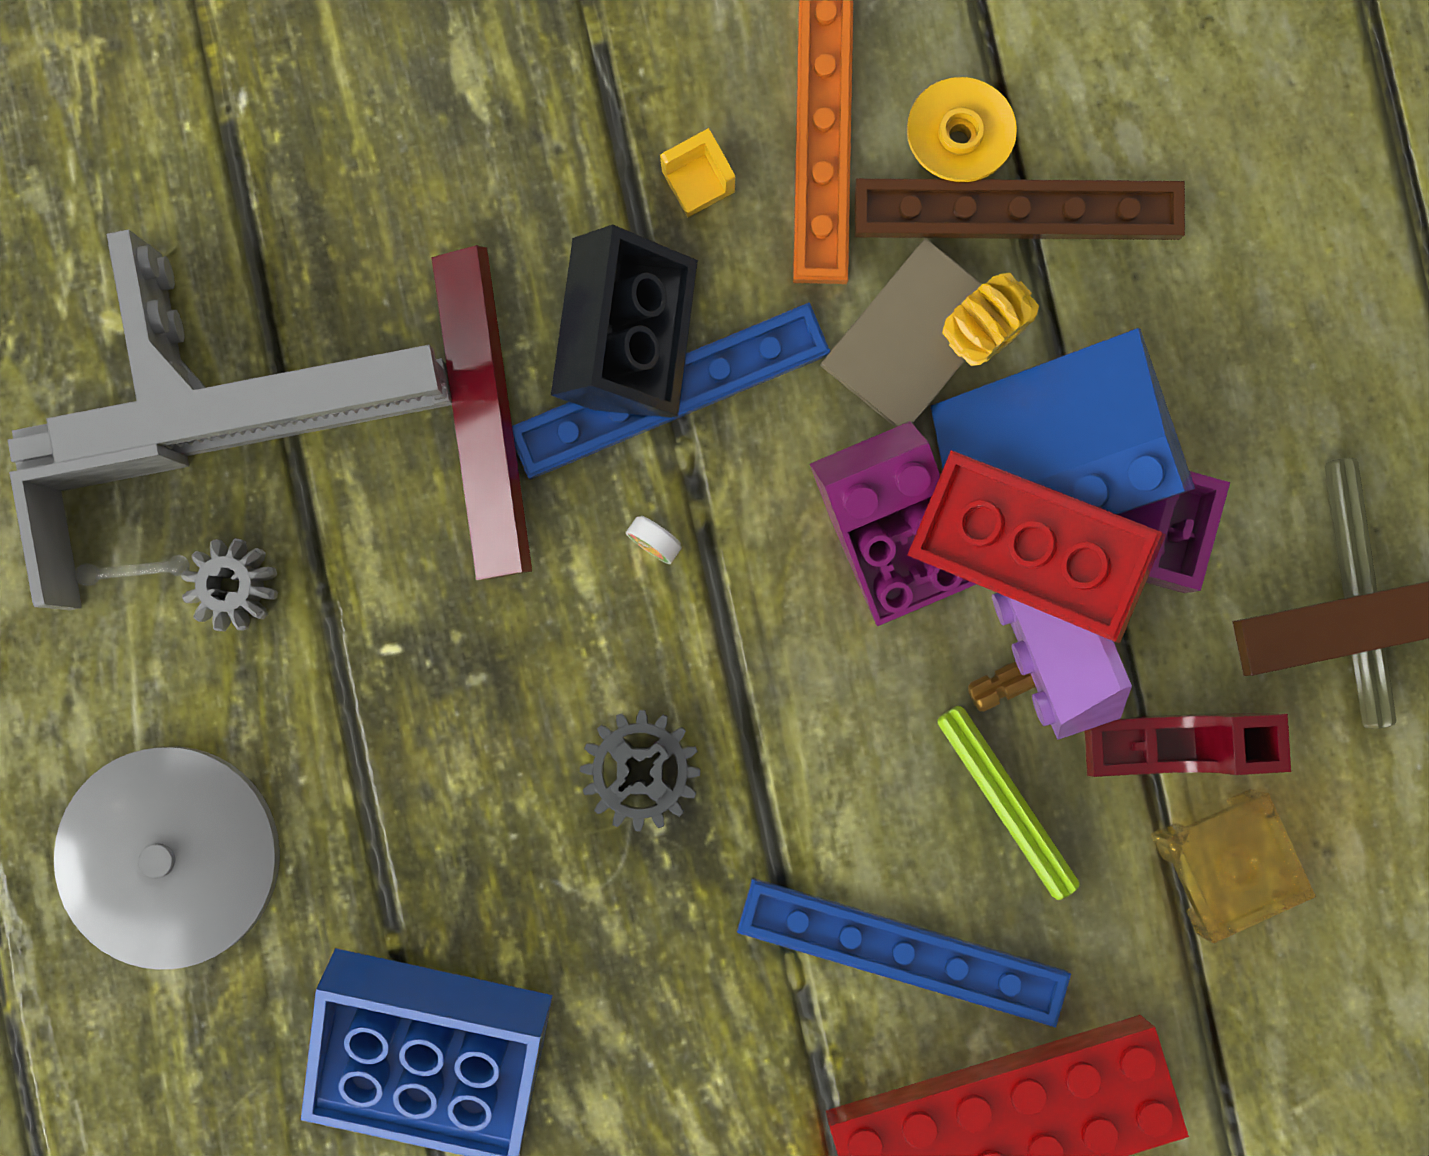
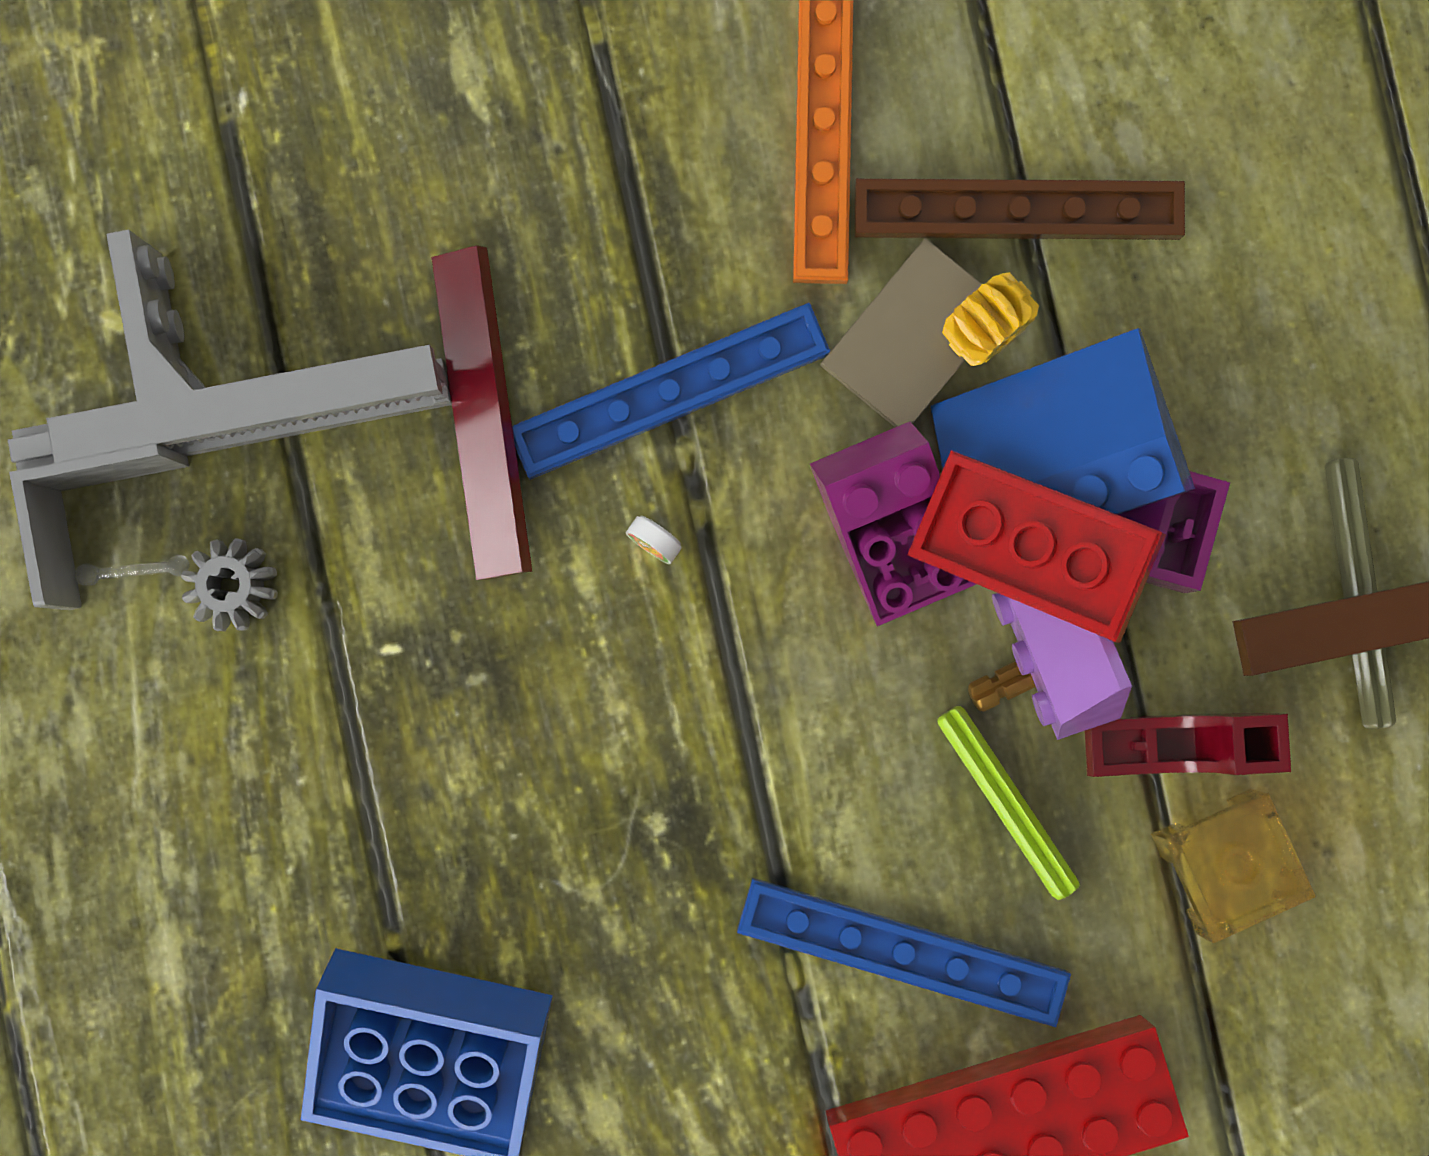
light grey dish [54,747,280,969] -> none
black slope [551,224,698,418] -> none
dark grey gear [580,710,701,832] -> none
yellow panel [660,128,736,218] -> none
yellow dish [907,77,1017,182] -> none

